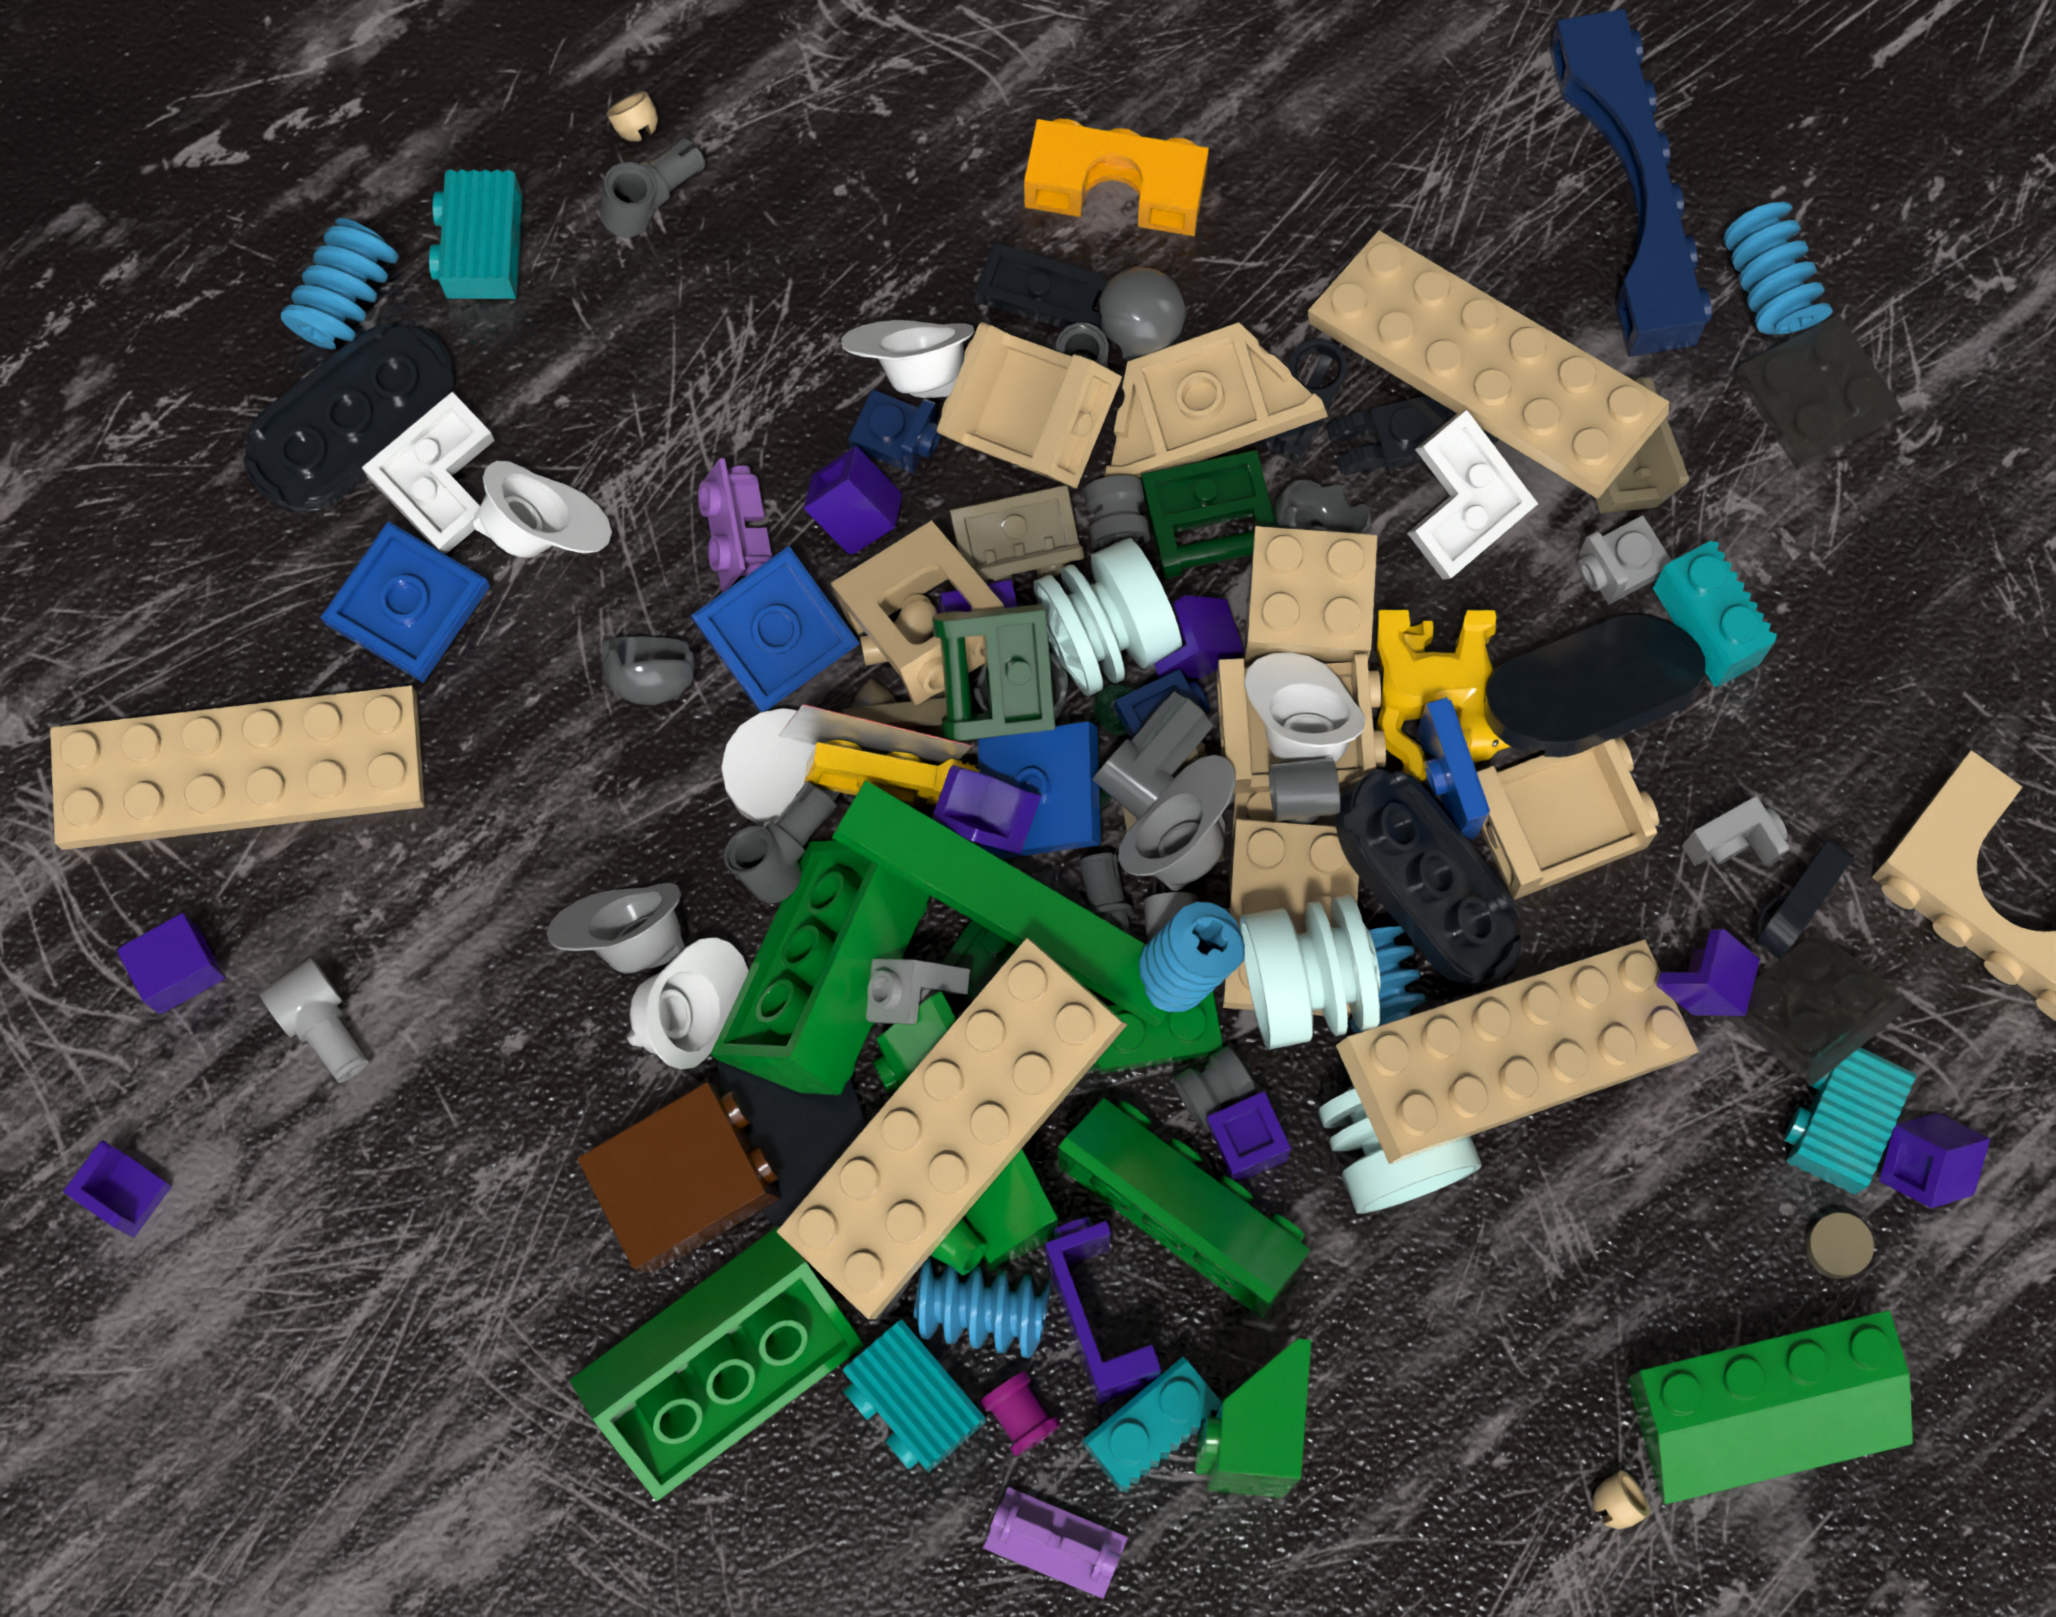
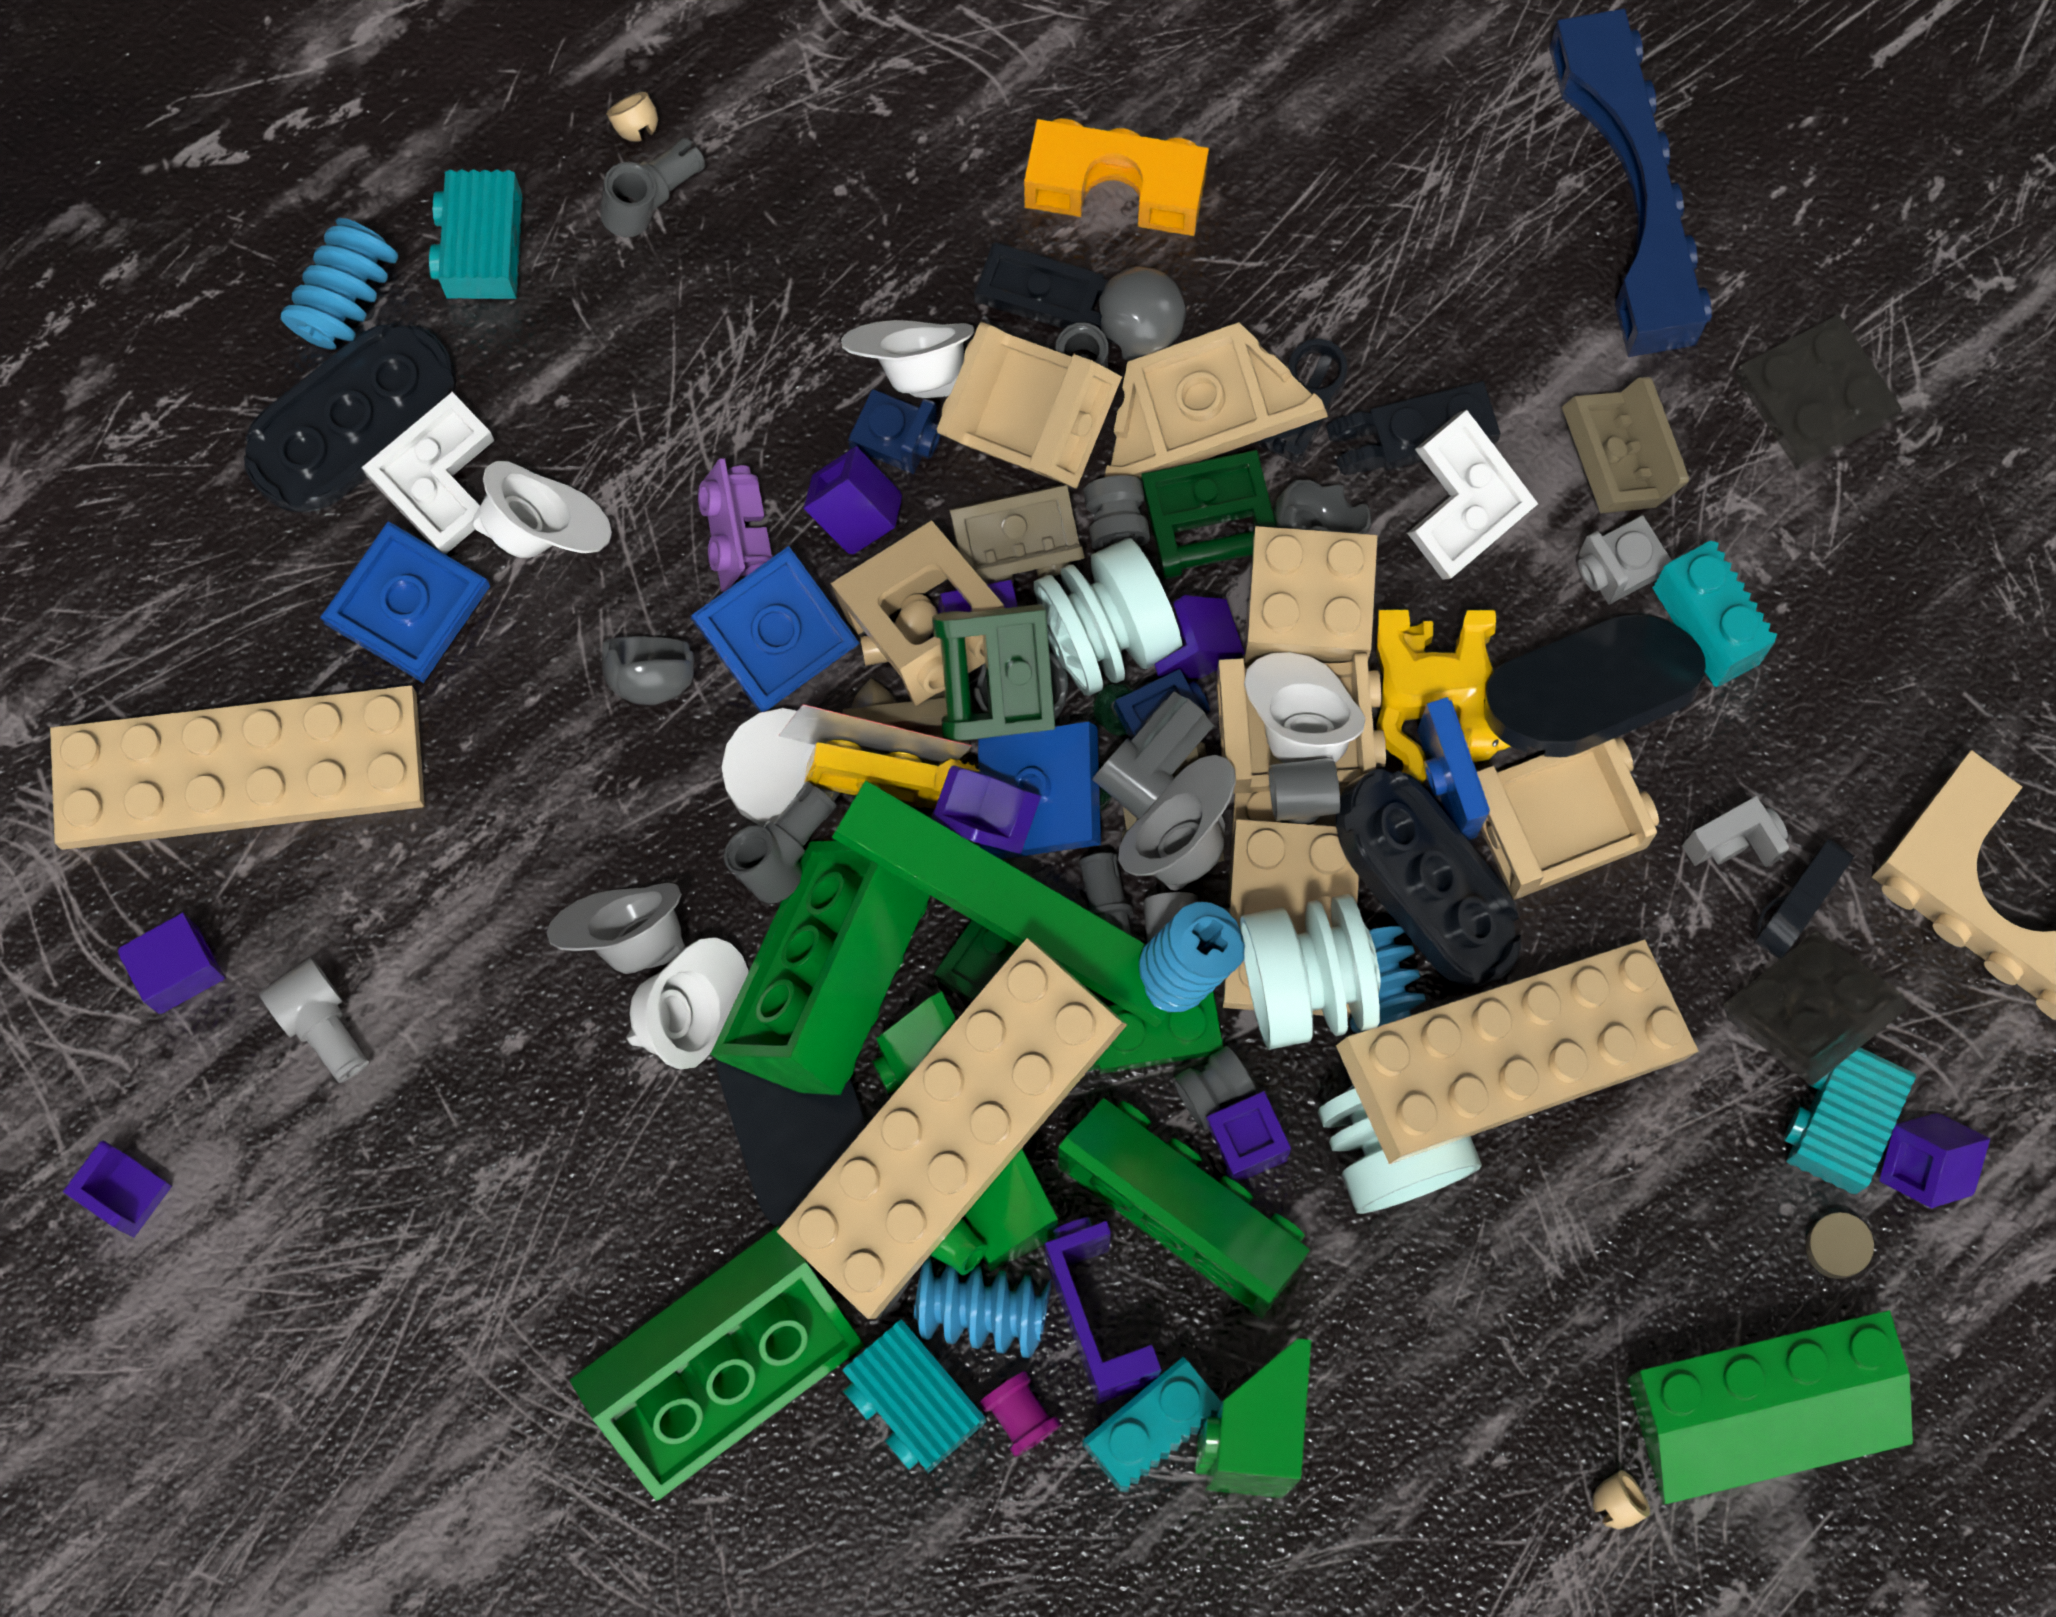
reddish brown brick [577,1082,781,1274] -> none
light grey bracket [866,959,970,1025] -> none
medium lavender hinge [983,1487,1128,1599] -> none
tan plate [1308,231,1670,499] -> none
dark purple panel [1656,929,1760,1016] -> none
dark azure piece [1723,202,1833,335] -> none

